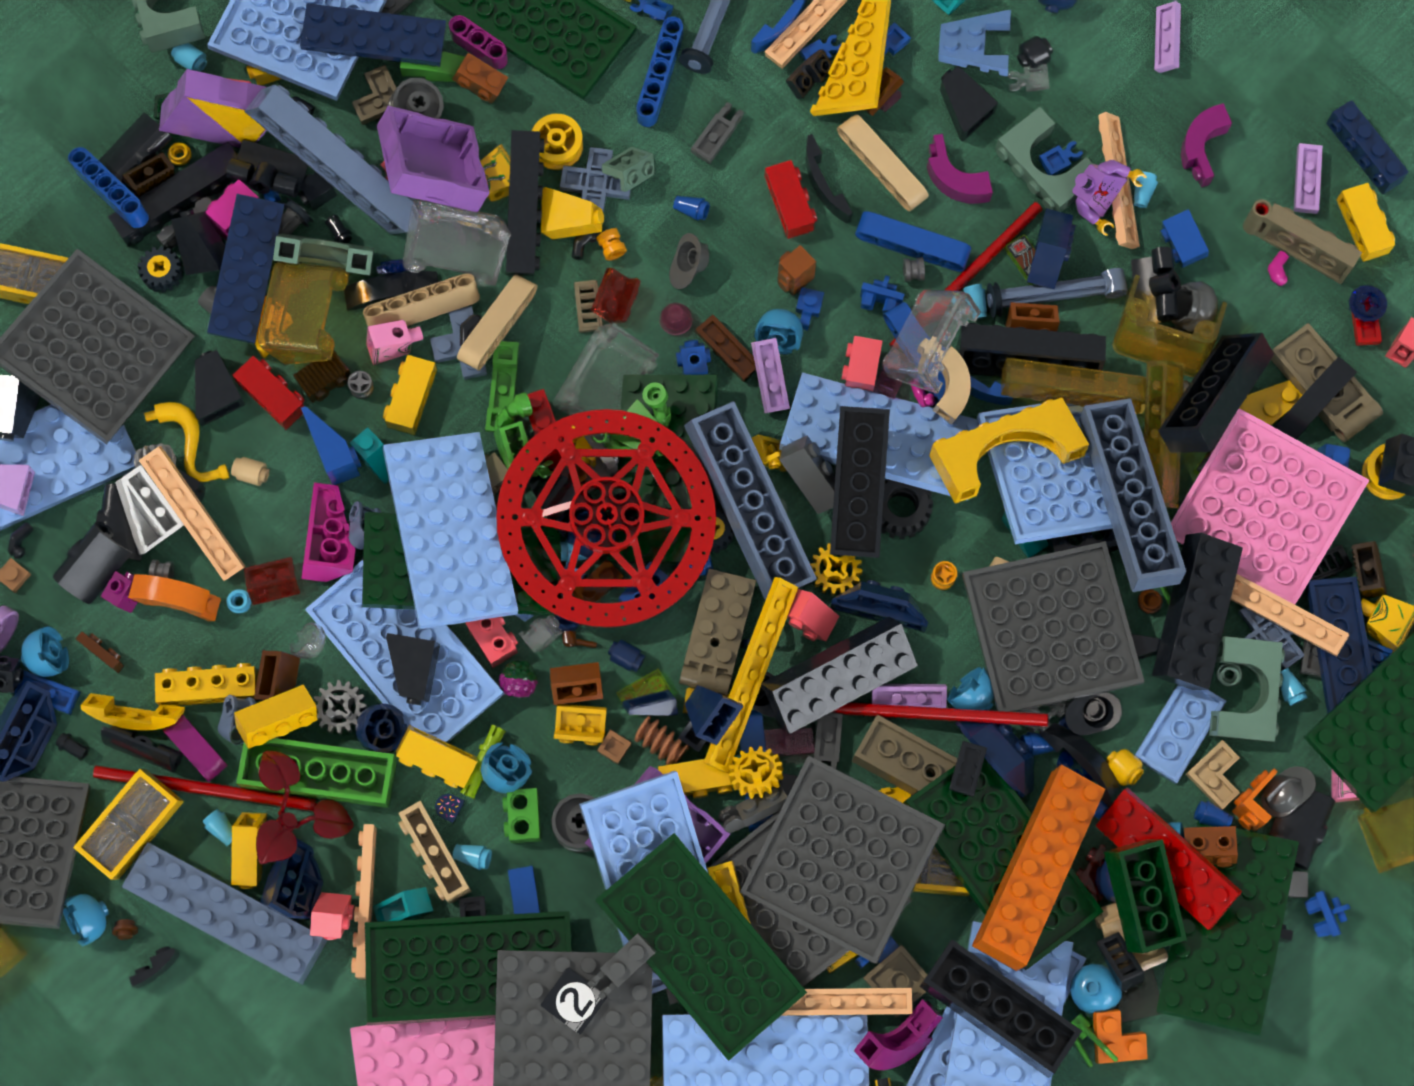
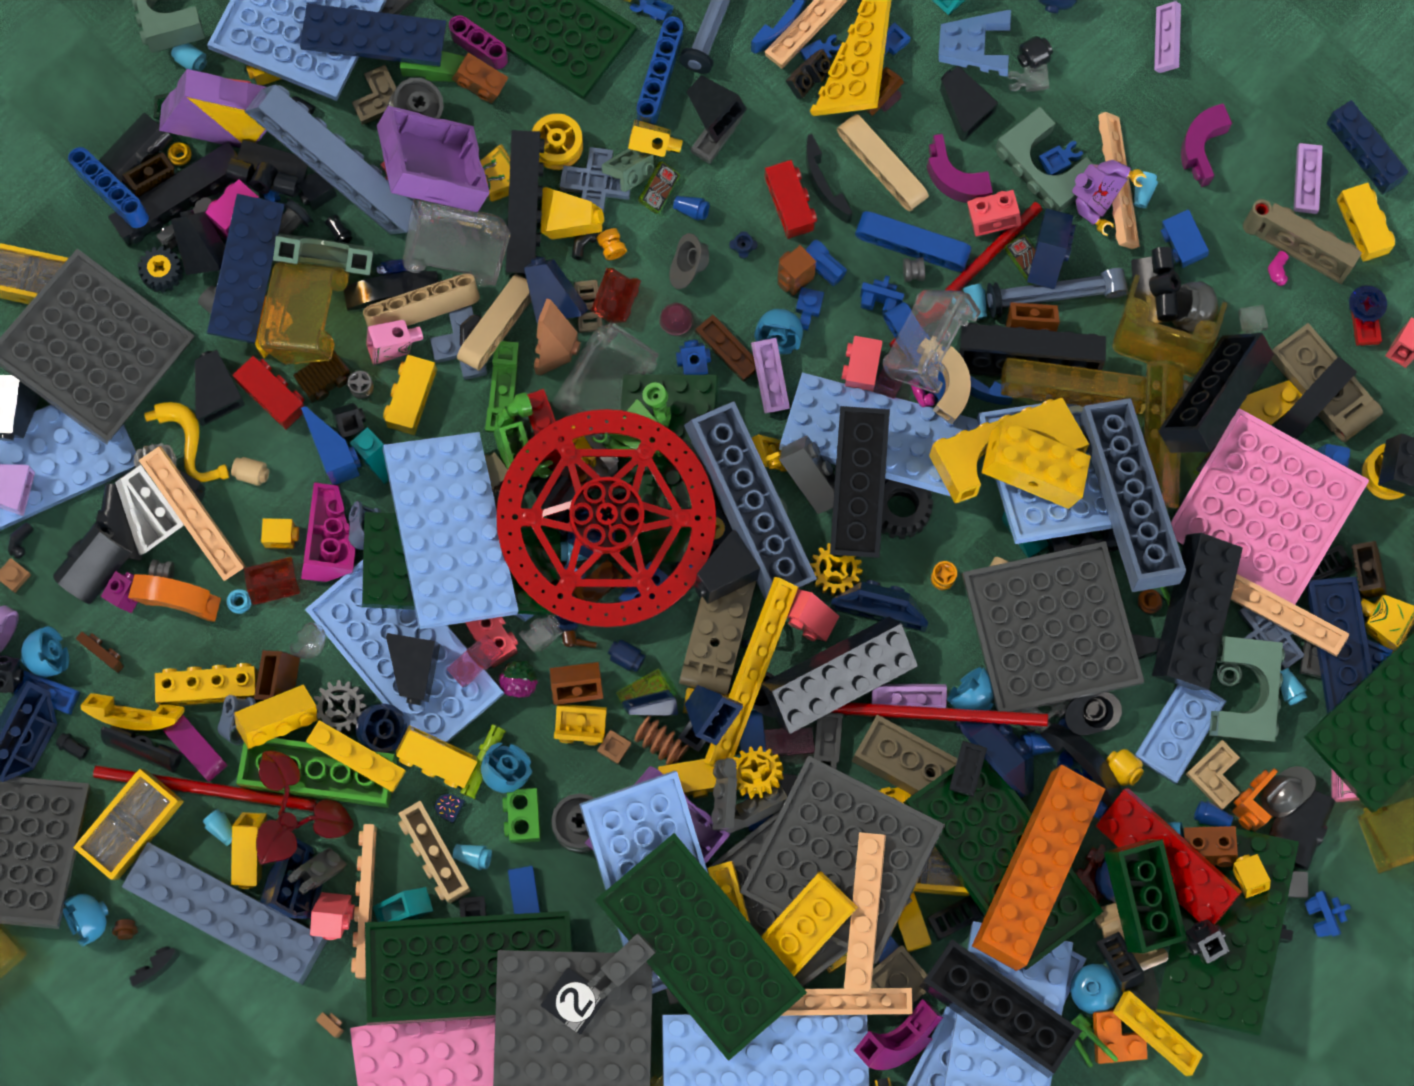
none -> yellow brick [261,518,299,549]
none -> dark grey hinge [288,847,347,894]
none -> yellow plate [306,720,406,793]
none -> medium nougat plate [316,1012,344,1039]
none -> black brick [331,403,366,438]
none -> clear pink slope [447,635,503,687]
none -> dark blue slope [524,257,588,323]
none -> nougat wedge [534,299,581,375]
none -> yellow torso [628,119,683,157]
none -> tile [638,161,680,214]
none -> black slope [686,75,747,143]
none -> black slope [694,530,760,604]
none -> dark grey hinge [711,758,737,831]
none -> dark blue plate [729,231,758,259]
none -> yellow tile [761,871,858,977]
none -> blue piece [805,240,847,286]
none -> light nougat plate [844,832,886,991]
none -> yellow slope [898,892,932,952]
none -> black slope [926,895,983,941]
none -> coral brick [967,190,1021,237]
none -> yellow brick [982,420,1091,509]
none -> yellow plate [1113,991,1203,1076]
none -> black brick [1185,919,1229,964]
none -> yellow brick [1233,854,1271,899]
none -> clear plate [1238,305,1268,334]

